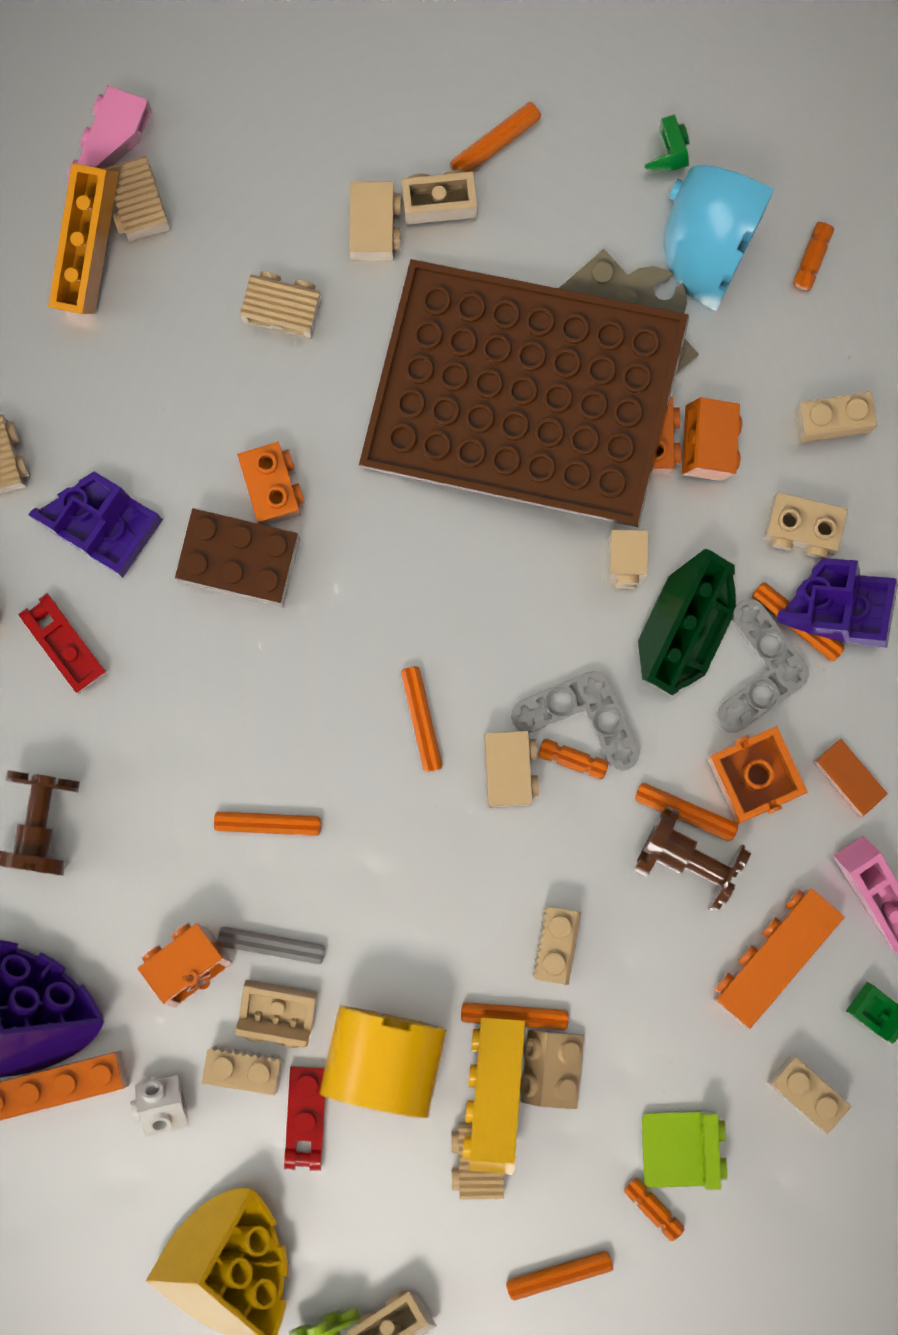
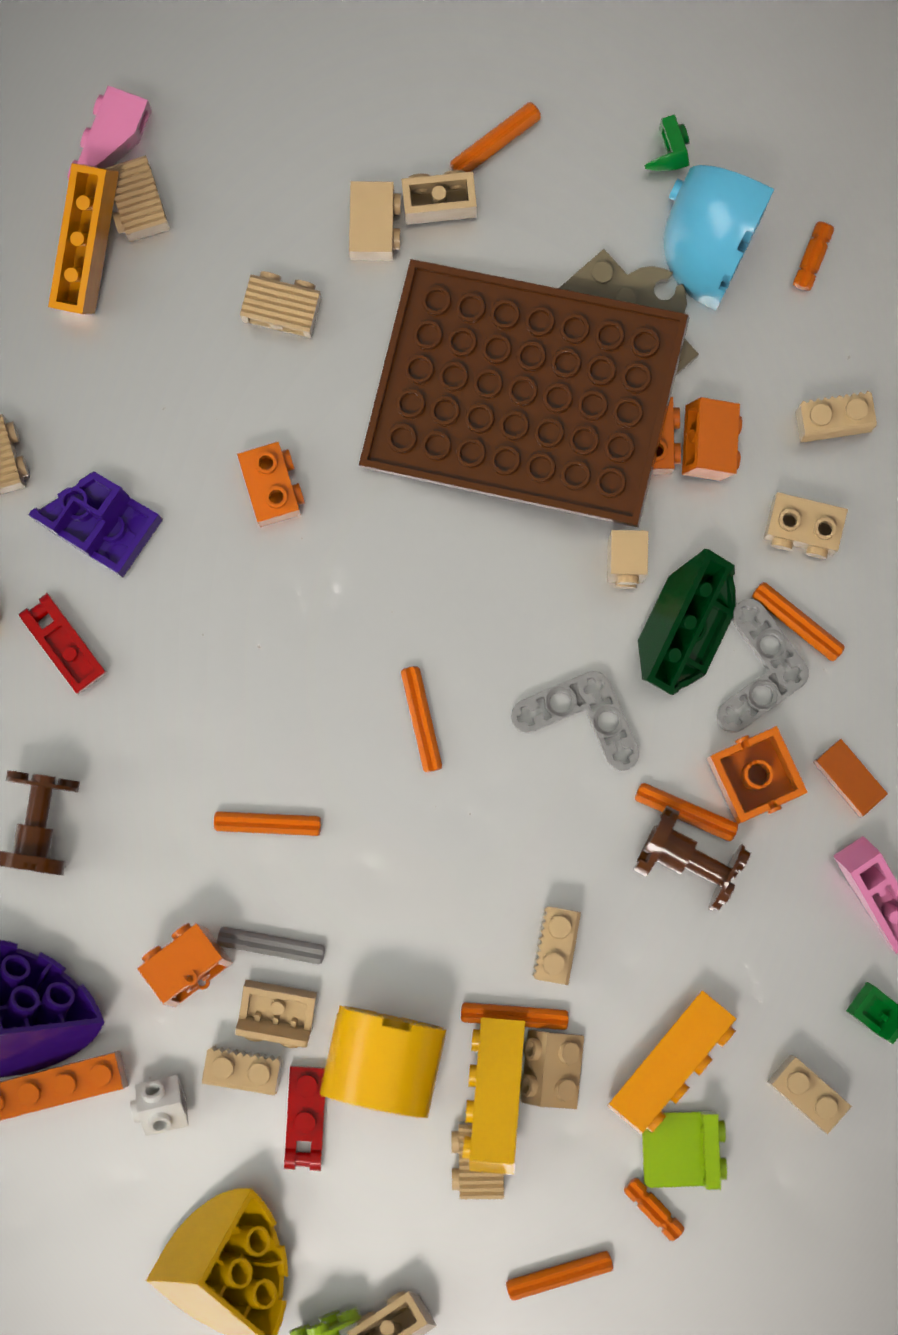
reddish brown brick [175,508,300,608] -> none
tan brick [484,731,539,808] -> none
orange axle [538,739,609,779] -> none
orange brick [713,888,845,1029] -> none
dark purple slope [777,558,898,648] -> none
none -> light orange brick [607,990,736,1134]

